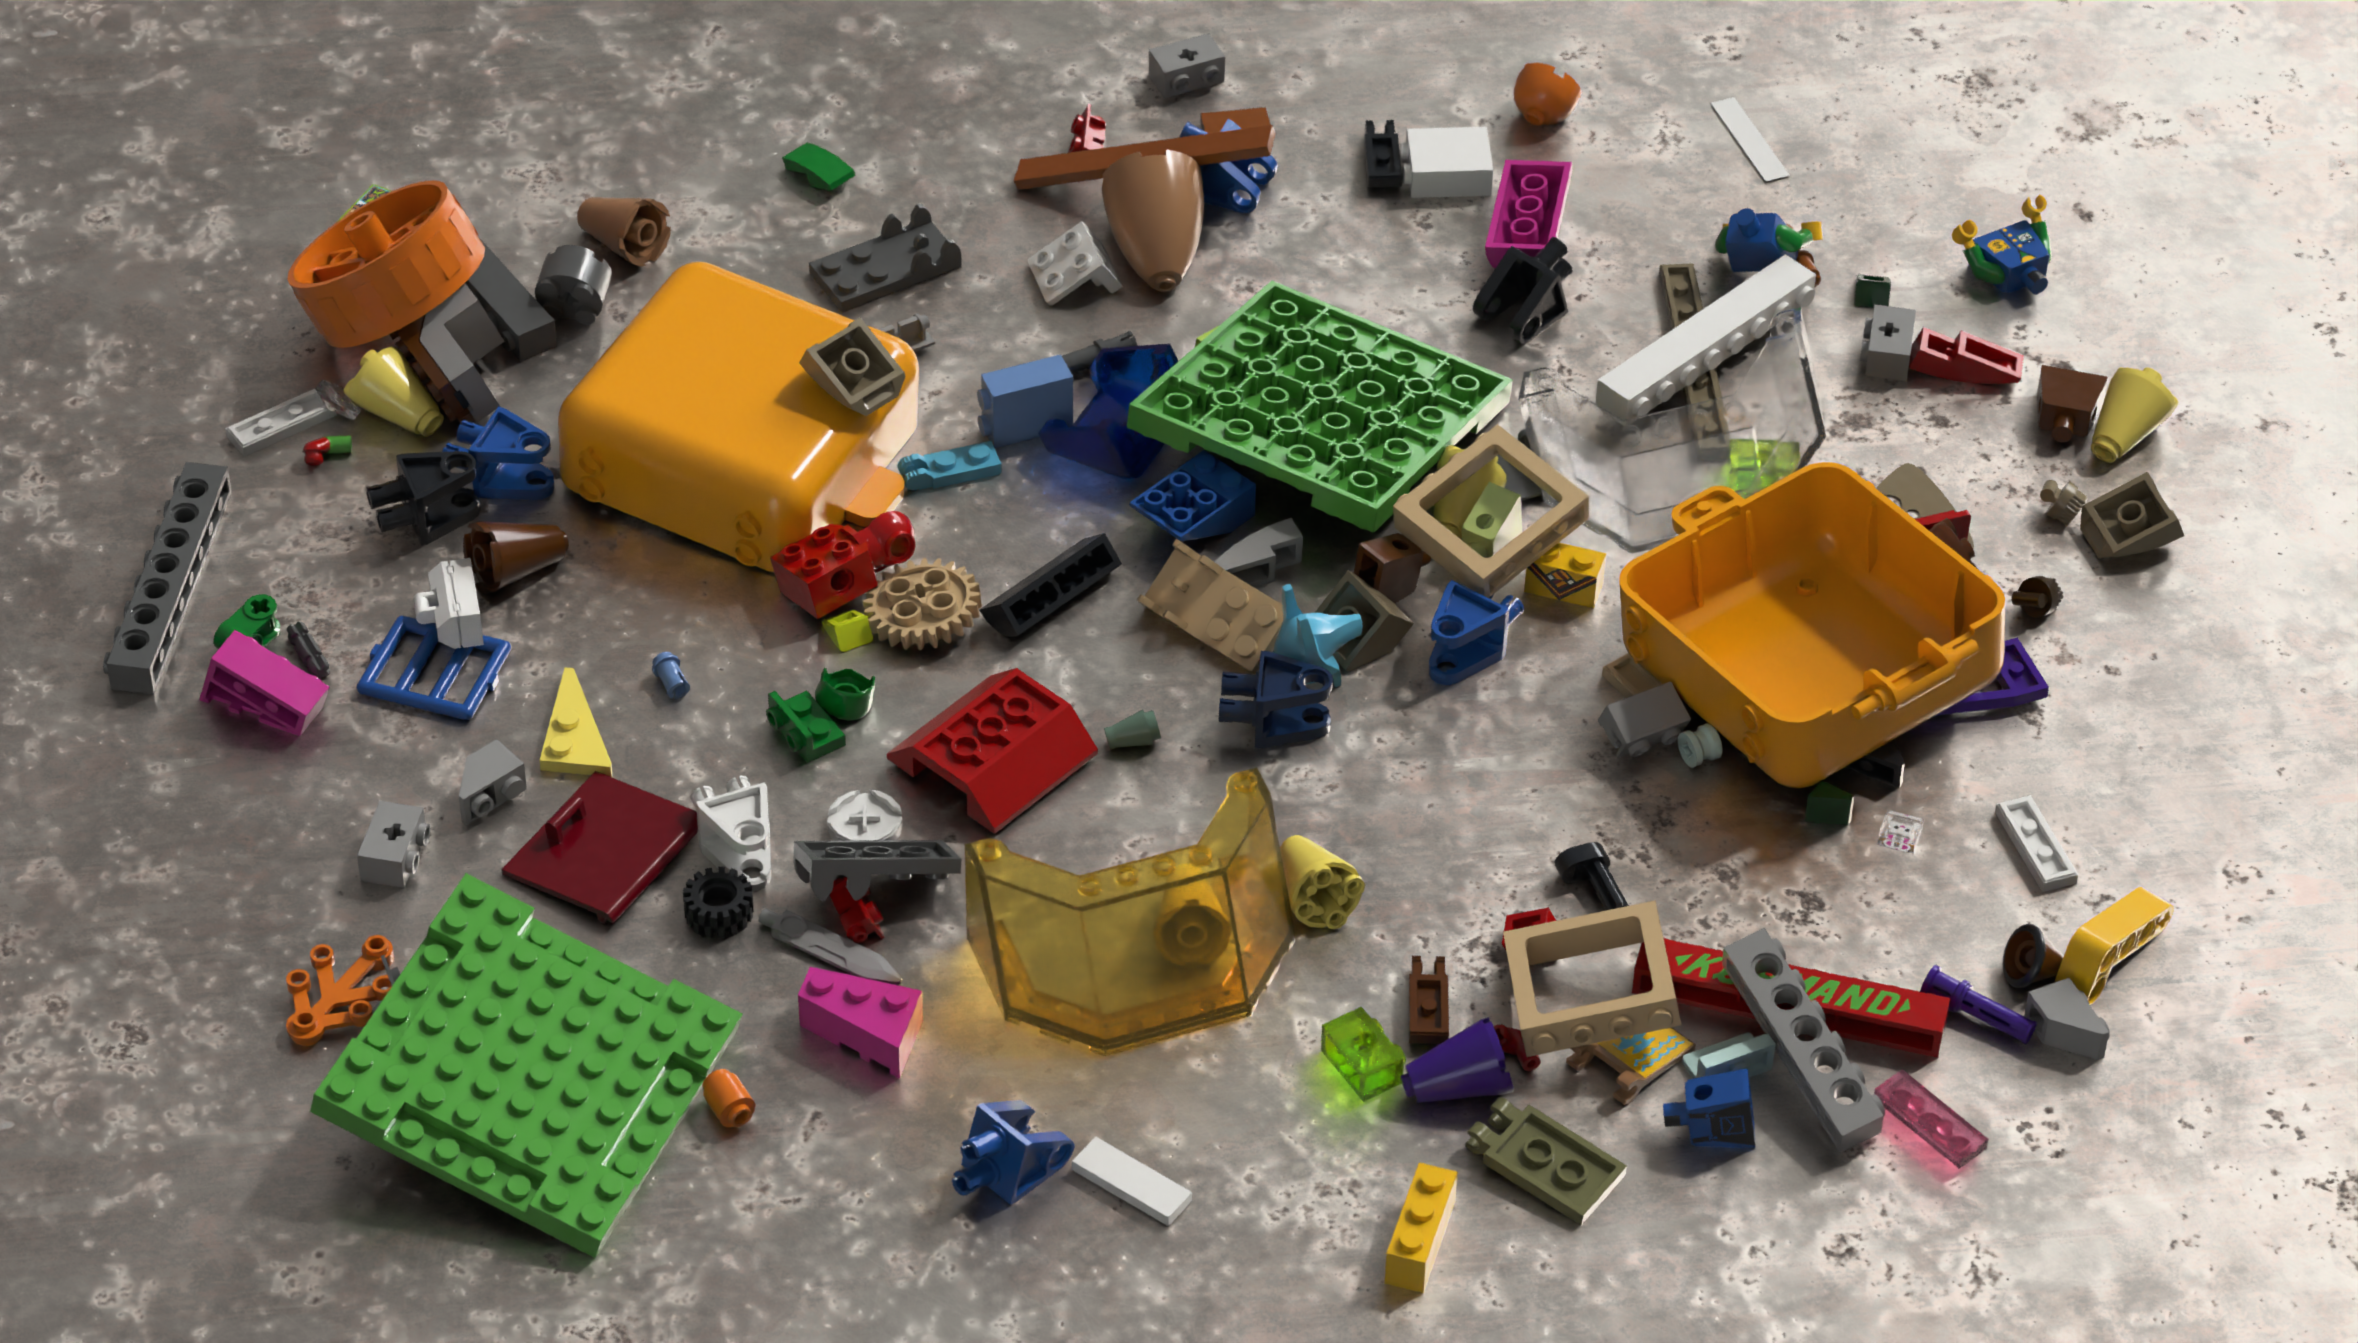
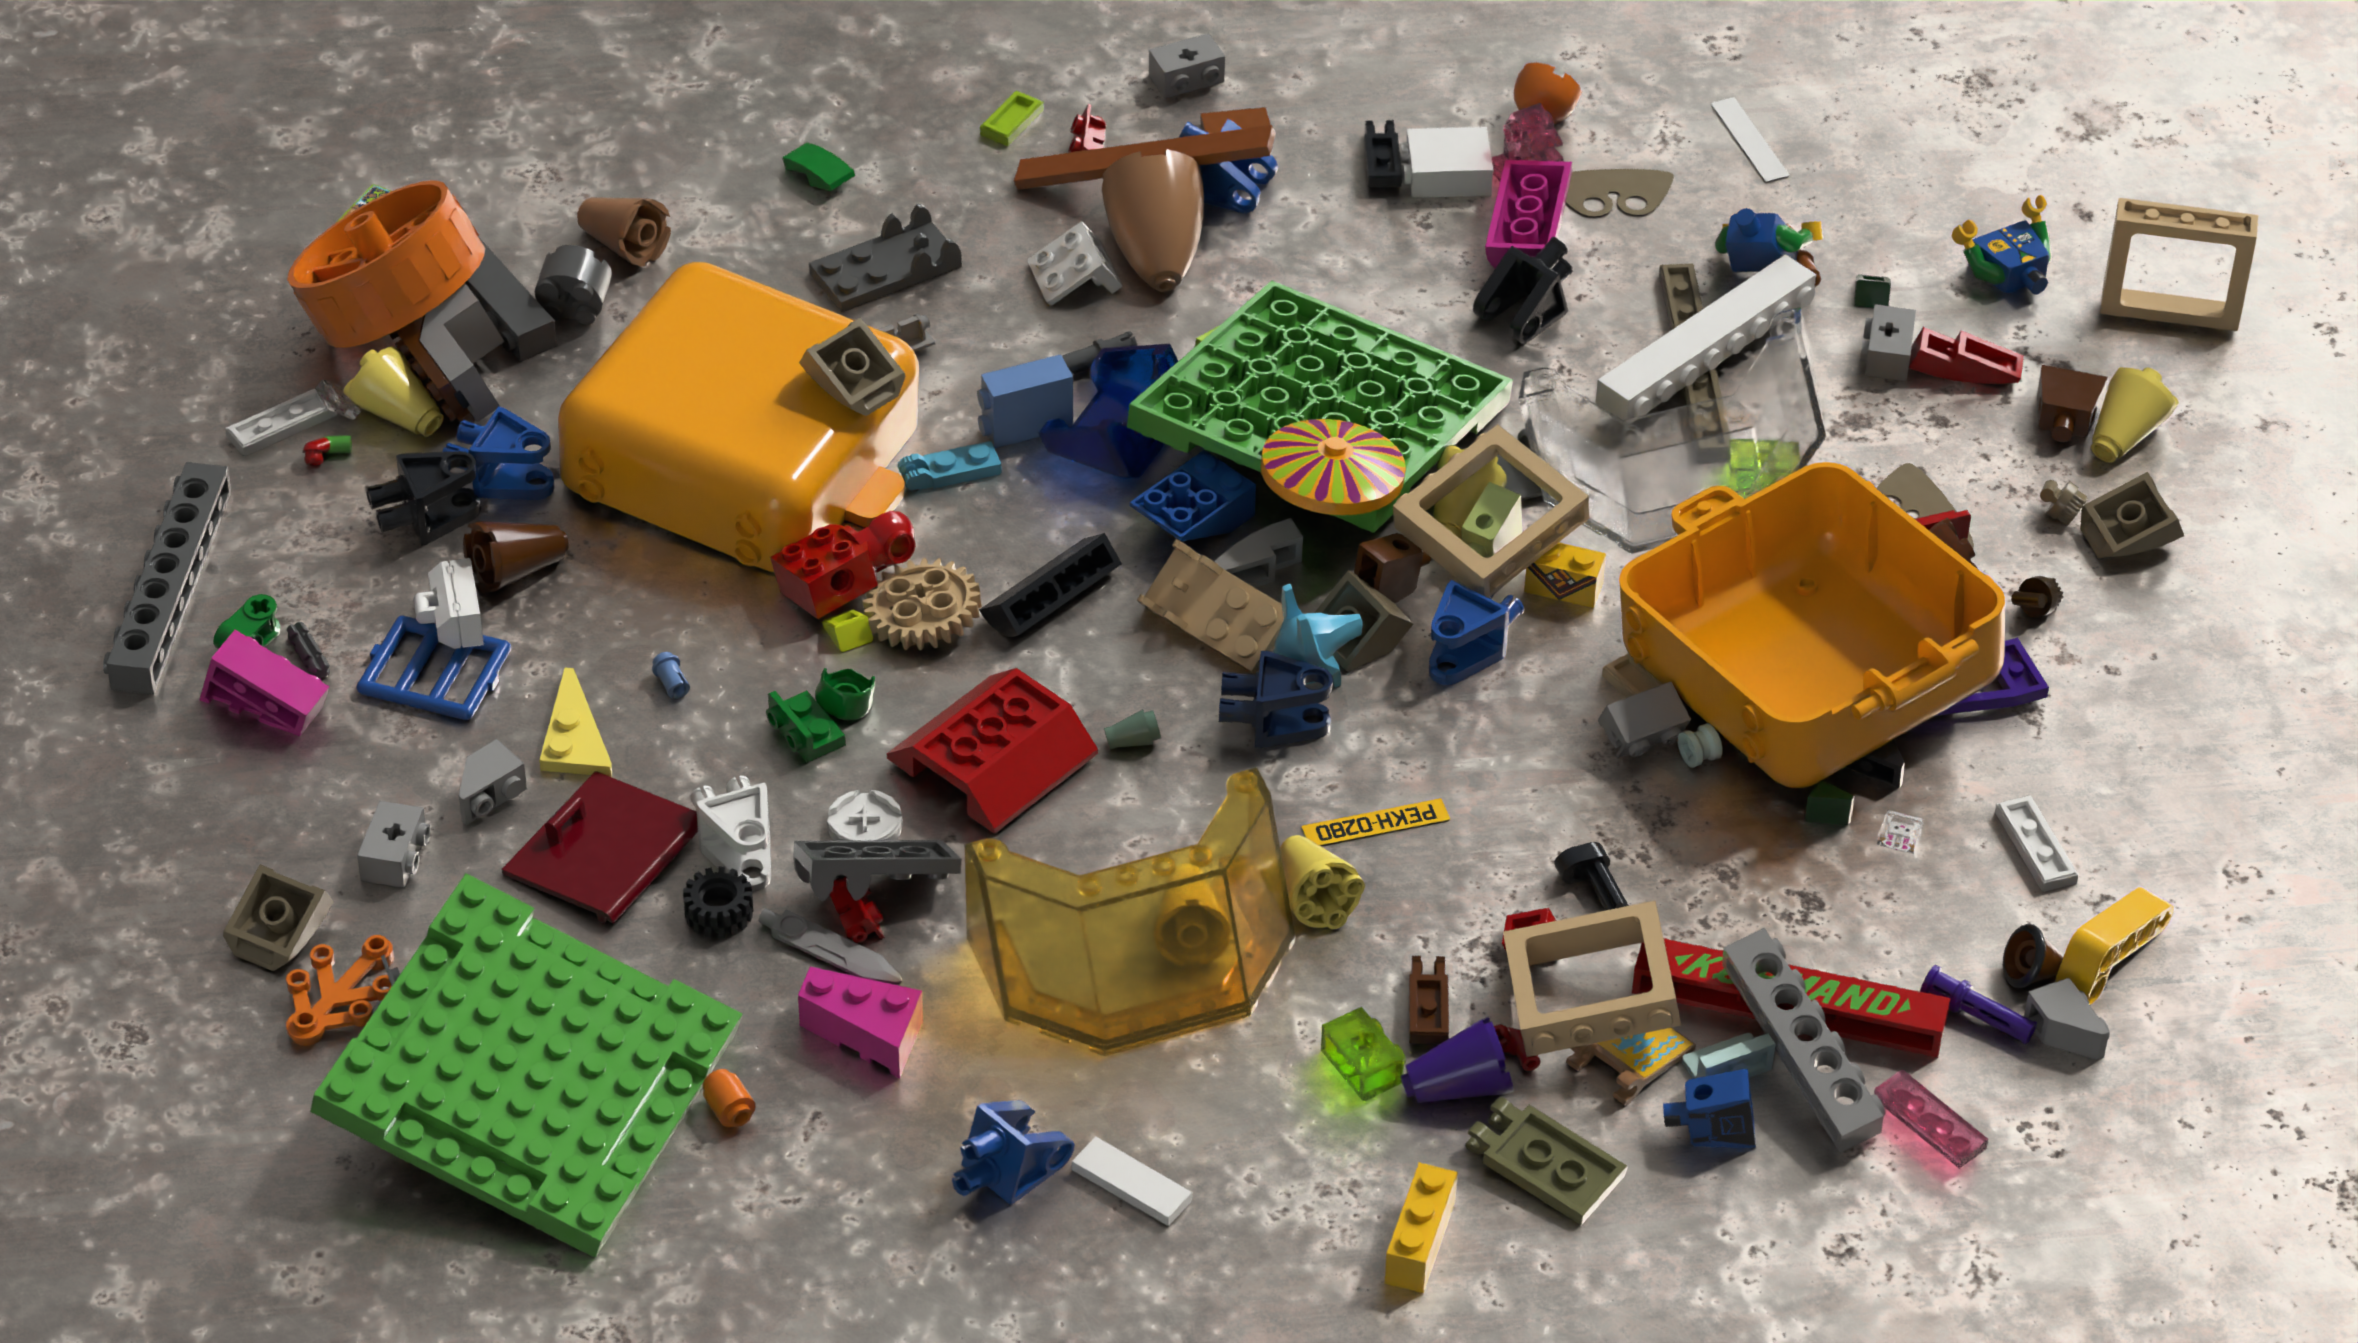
none -> dark tan slope [223,864,334,971]
none -> lime tile [980,90,1044,147]
none -> dish [1261,419,1406,515]
none -> yellow sticker [1301,798,1450,845]
none -> clear pink tile [1492,103,1563,181]
none -> dark tan piece [1566,169,1674,217]
none -> tan piece [2100,198,2258,331]

